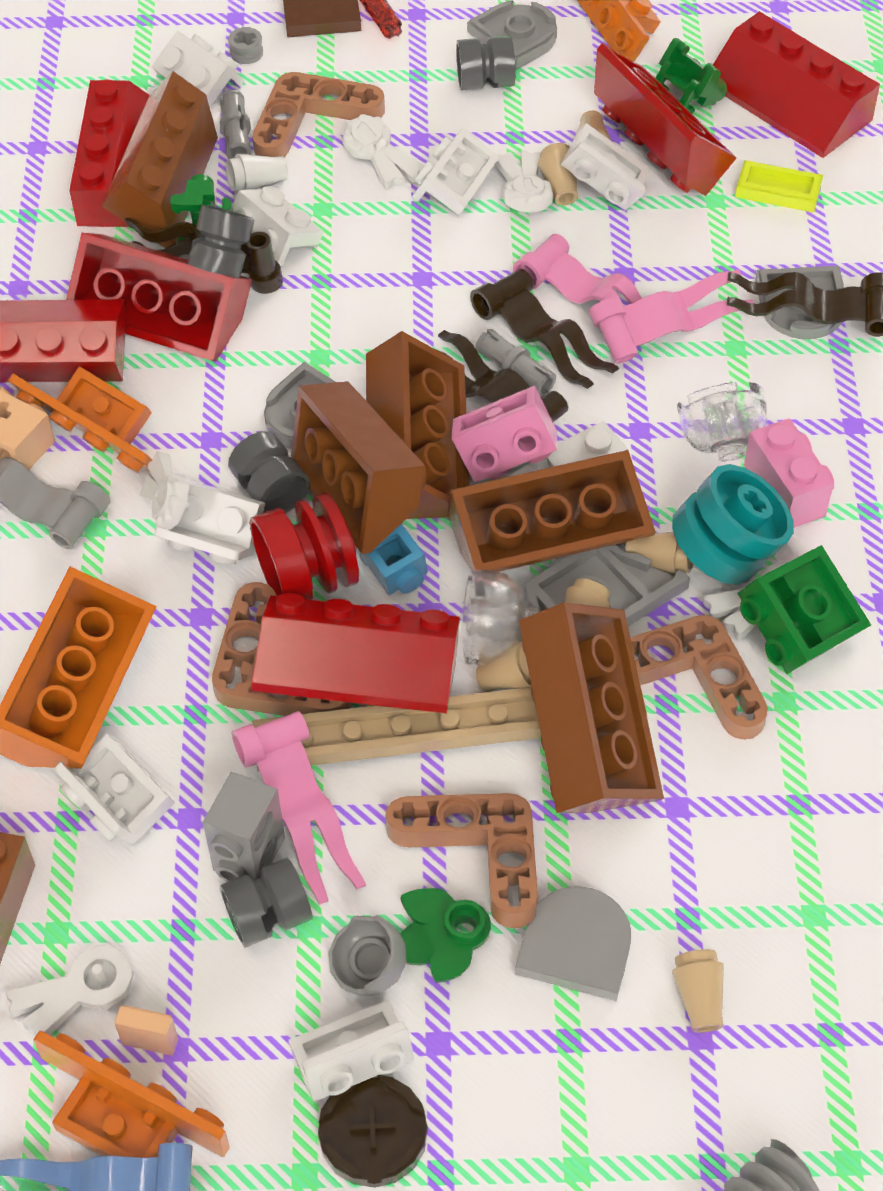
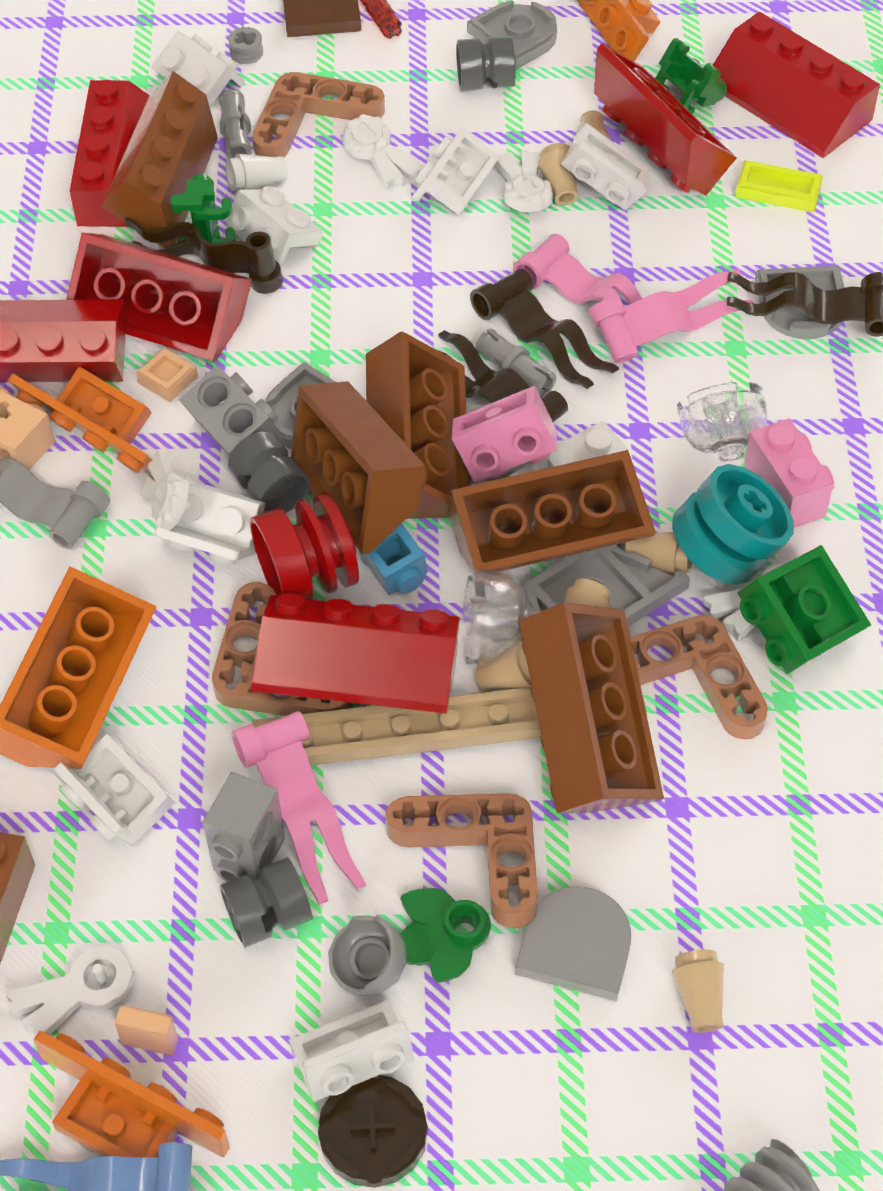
dark grey wheel [187,204,255,278] -> none
none -> light nougat tile [136,347,198,402]
none -> light grey brick [178,364,284,456]

